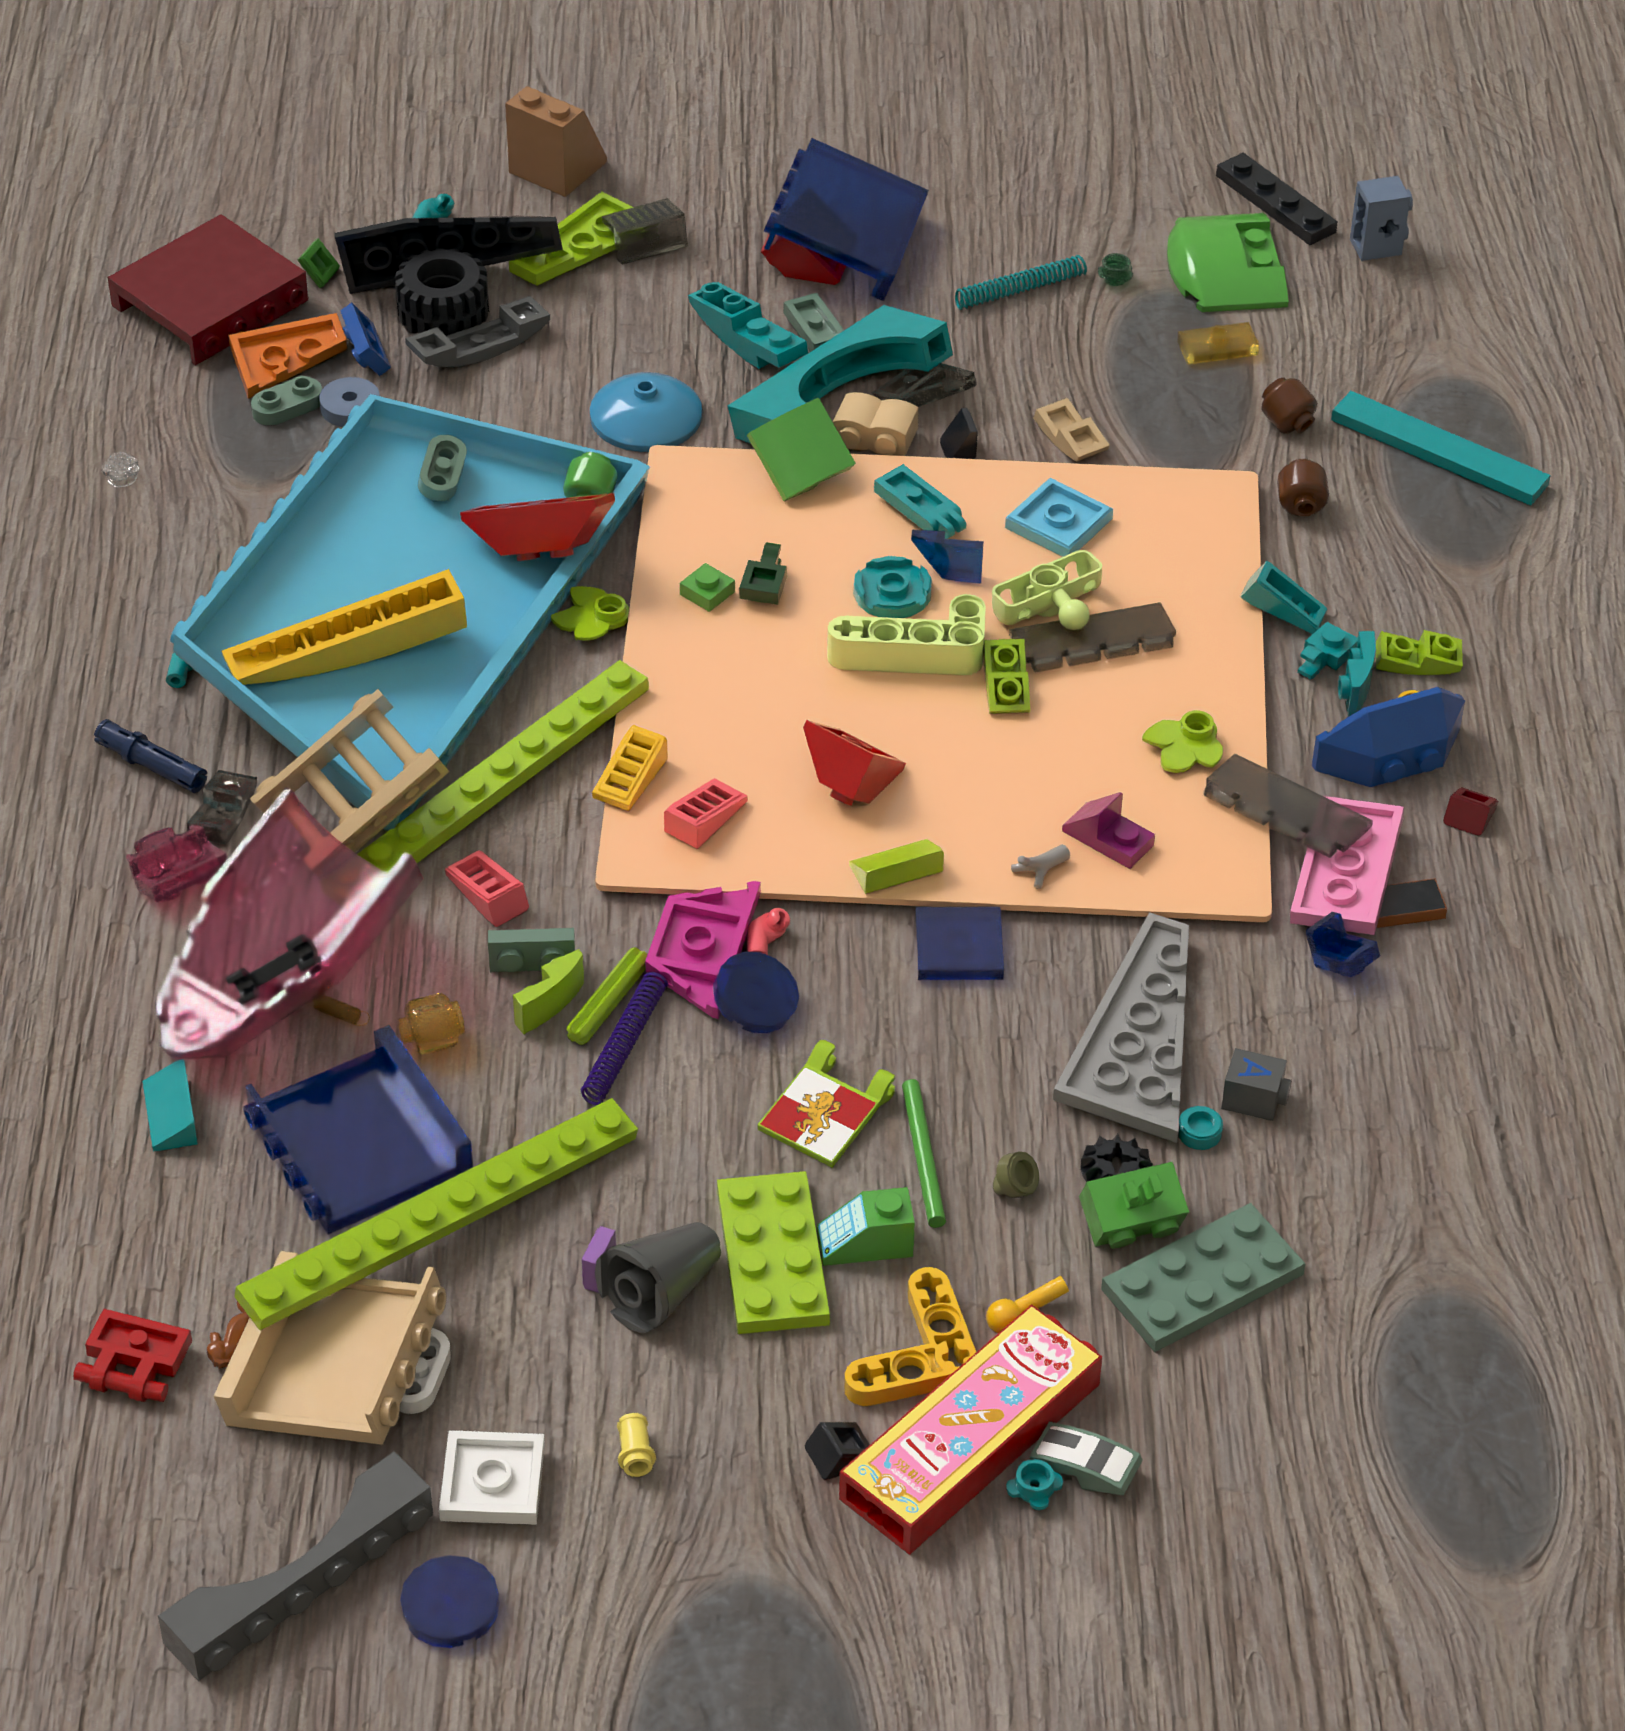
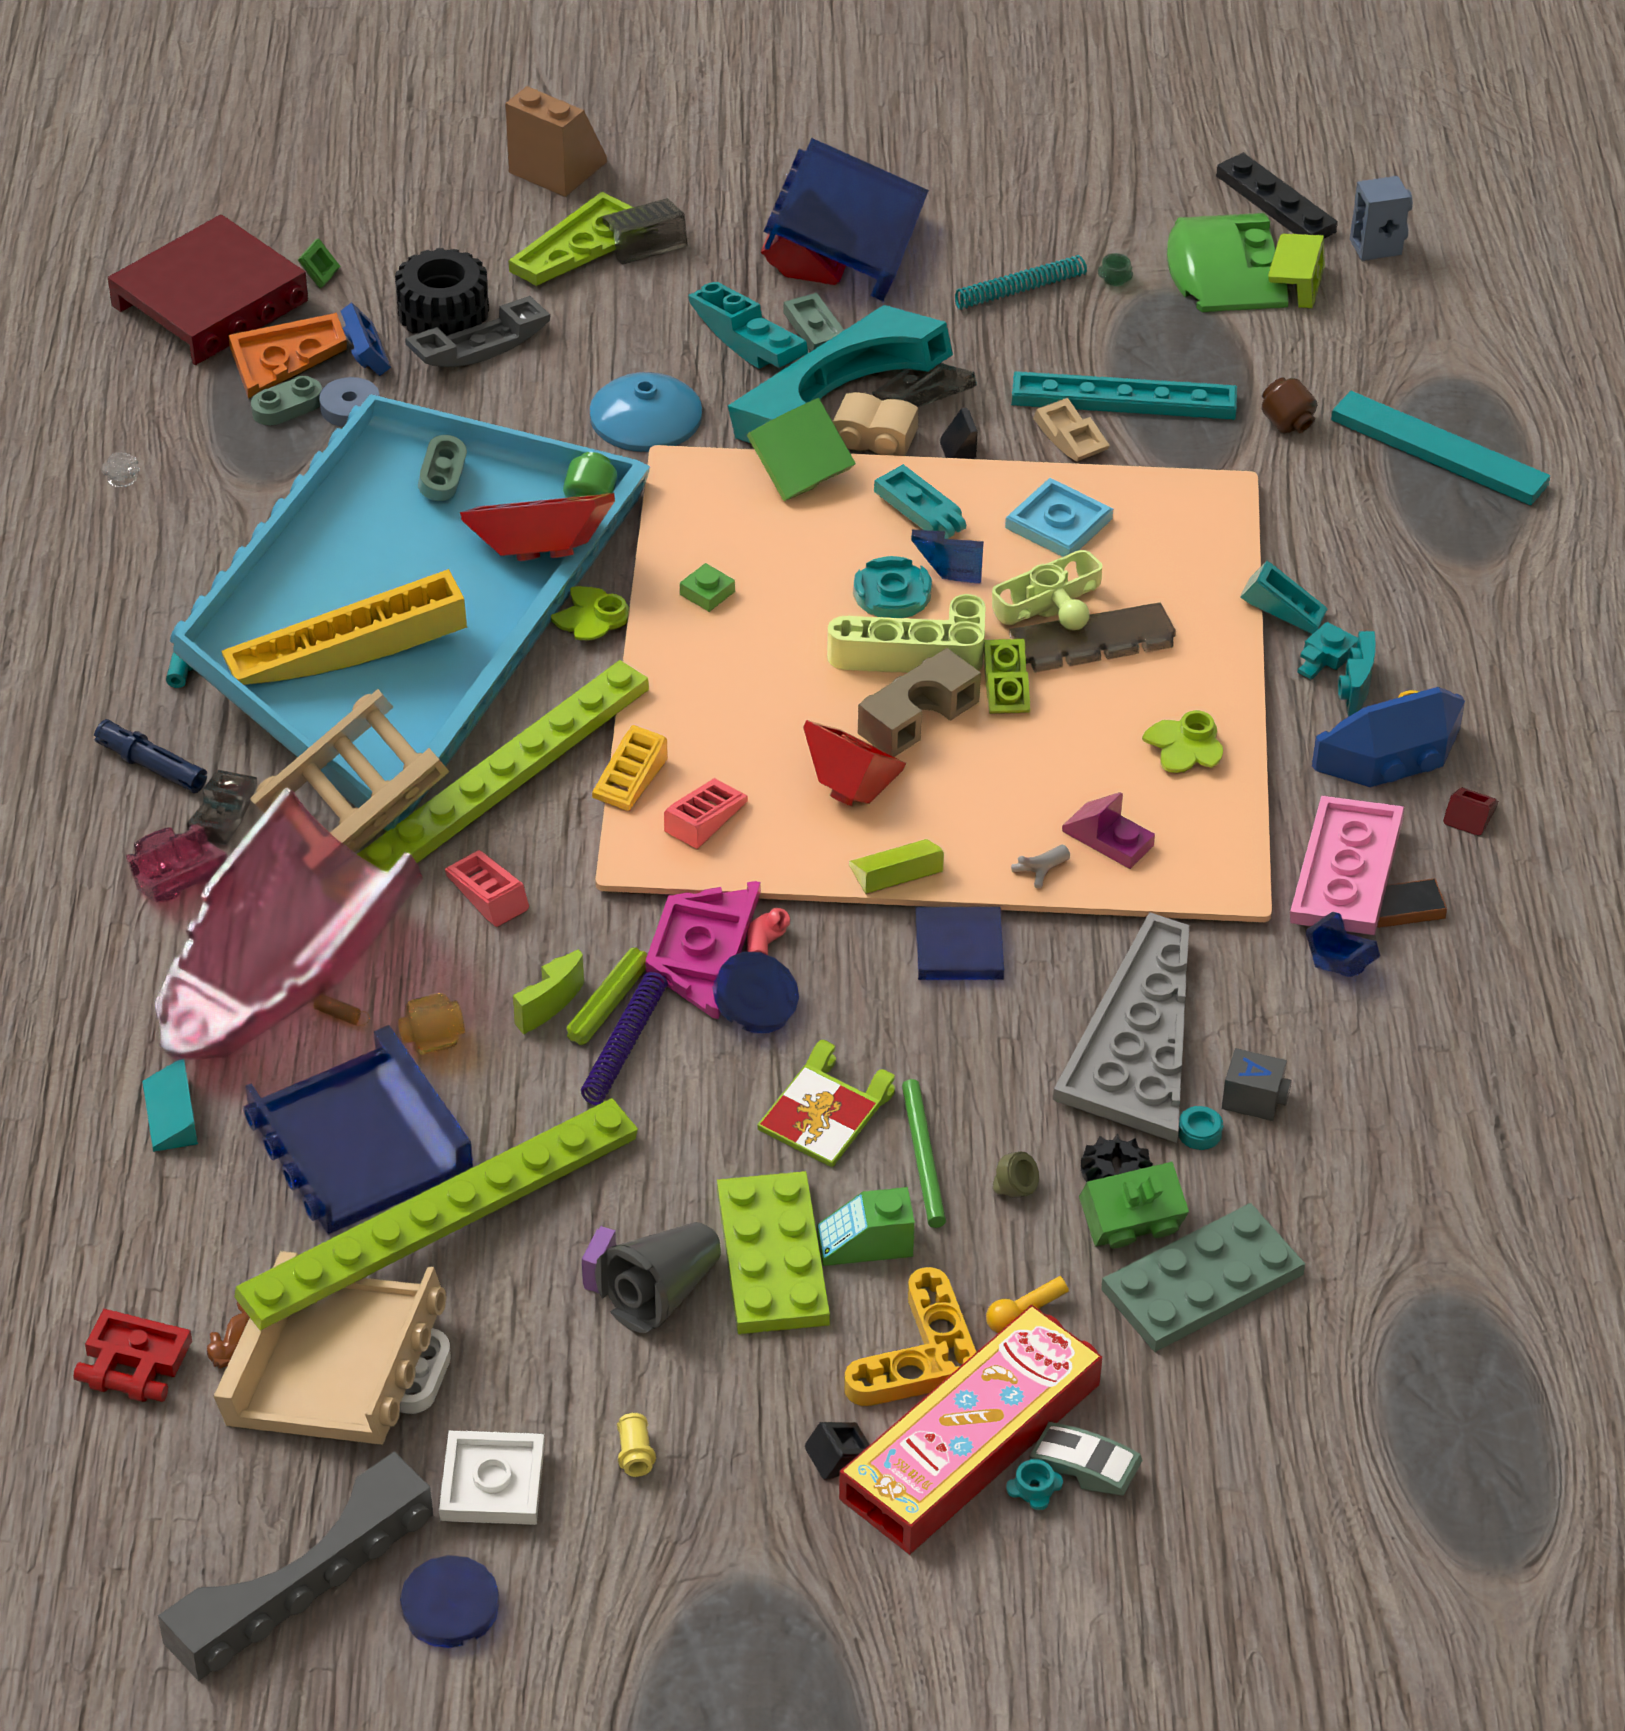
black flag [226,934,319,1006] -> none
black wedge [334,216,563,294] -> none
teal arm [412,193,454,218] -> none
sand green plate [488,928,575,972] -> none
dark green plate [739,542,787,605] -> none
clear yellow plate [1177,322,1259,364] -> none
clear smoke windscreen [1204,754,1373,858] -> none
reddish brown head [1277,459,1329,516] -> none
lime slope [1376,630,1463,675] -> none
none -> dark tan arch [858,648,981,757]
none -> teal tile [1011,371,1237,420]
none -> lime panel [1268,234,1325,308]

